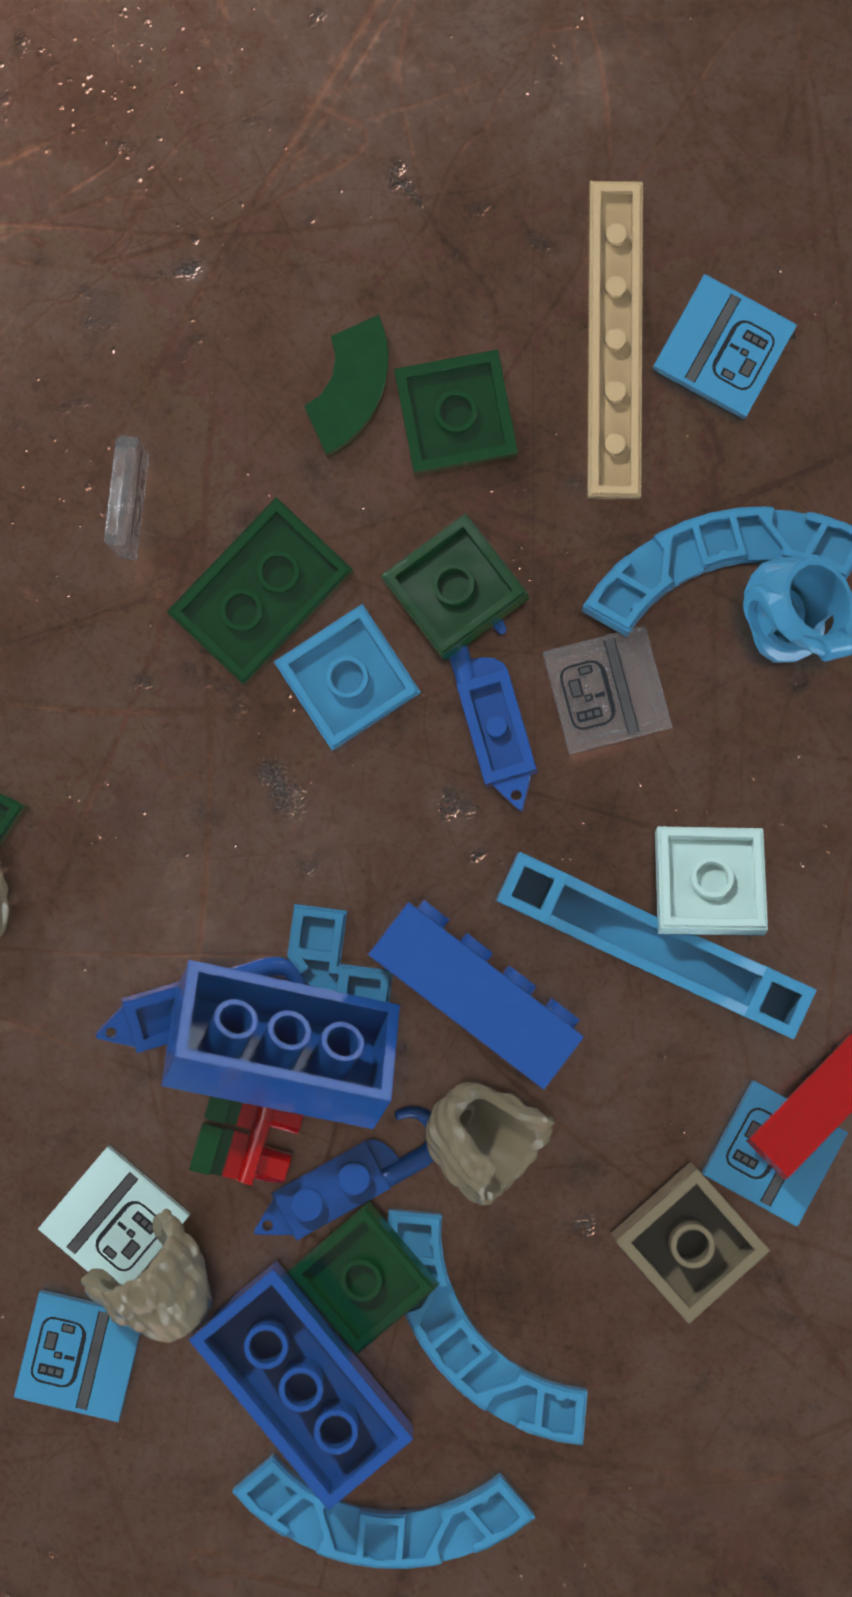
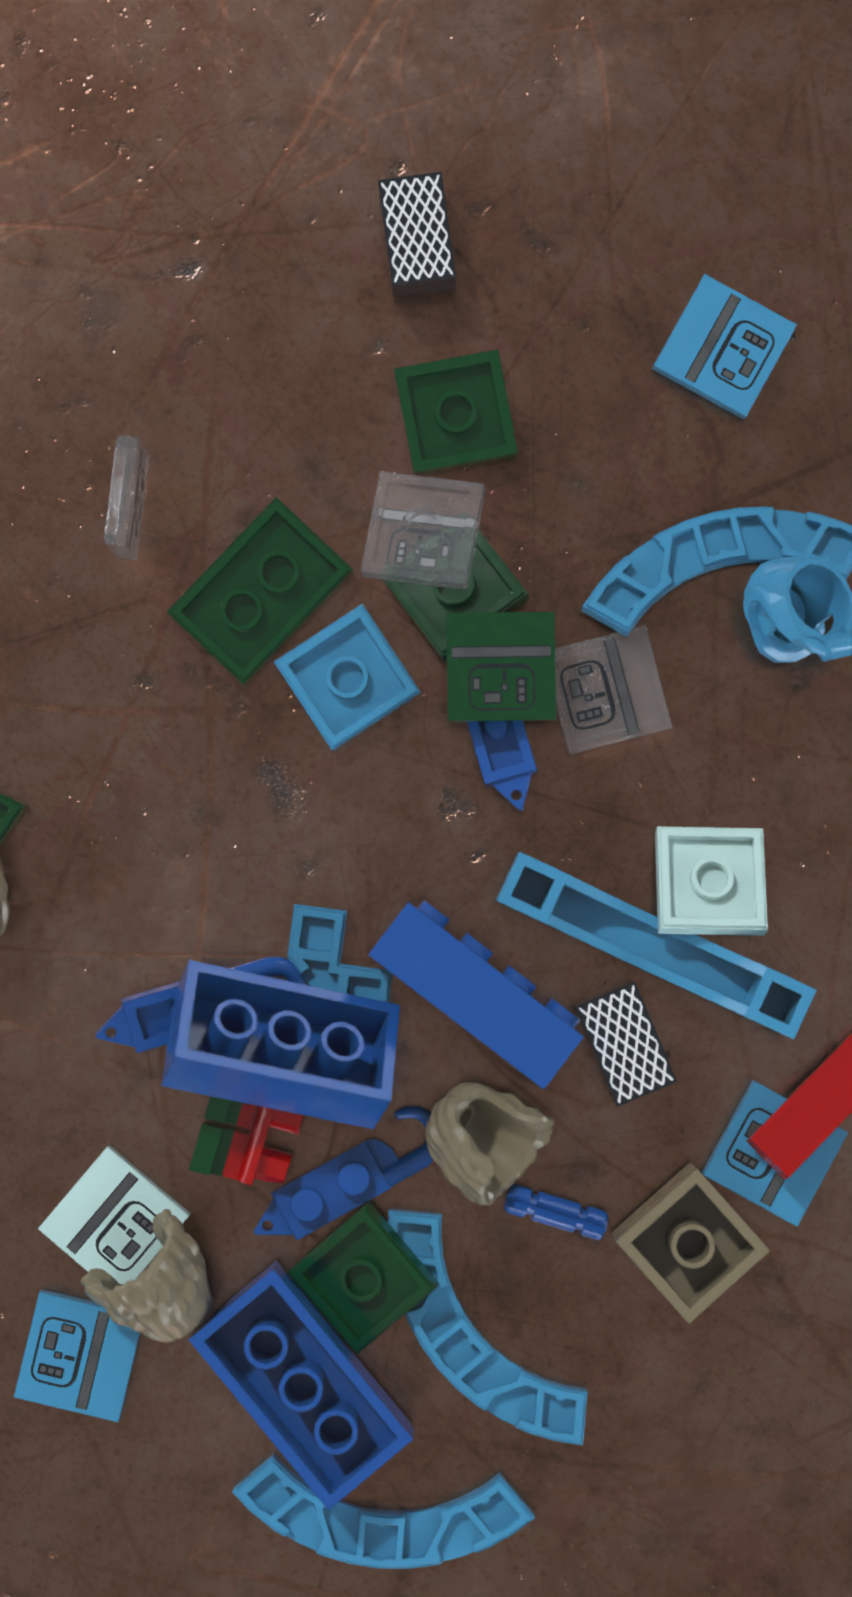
dark green tile [304,315,389,457] -> none
tan tile [587,181,643,500] -> none
none -> clear tile [360,471,486,590]
none -> black panel [378,172,456,297]
none -> dark green tile [446,612,556,722]
none -> blue axle [504,1184,609,1240]
none -> black panel [573,980,677,1107]

